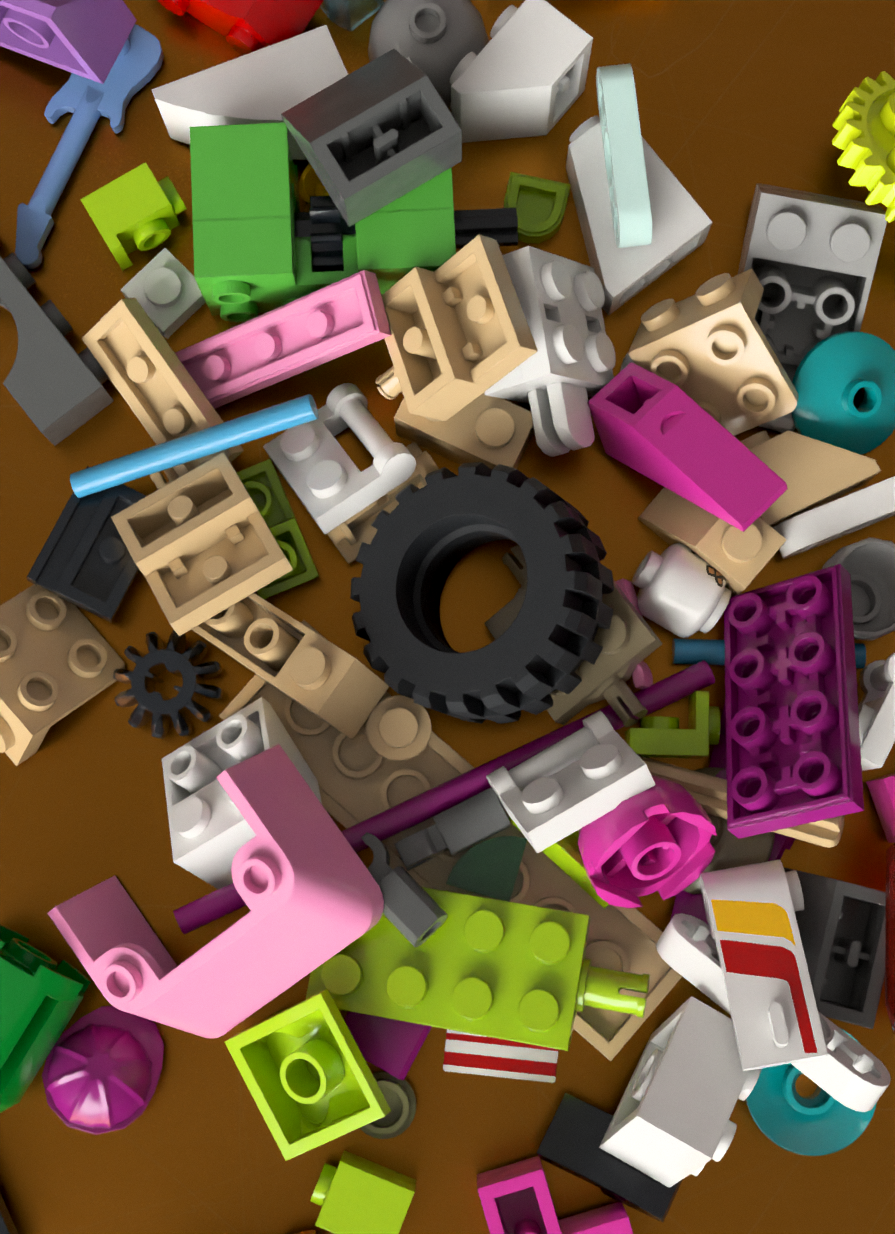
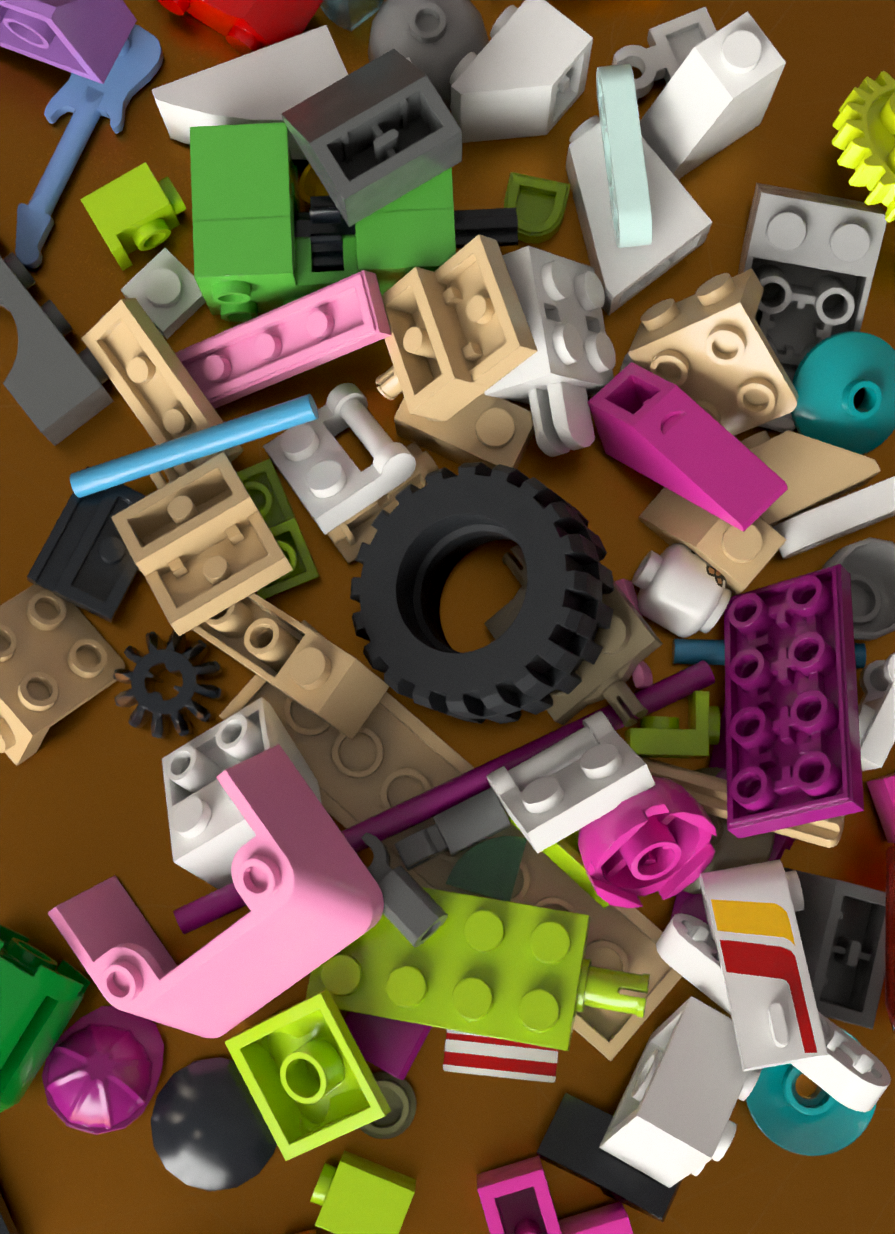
tan plate [366,695,432,761] -> none
none -> black dish [150,1057,277,1191]
none -> white plate [612,7,717,99]
none -> white slope [640,11,786,179]

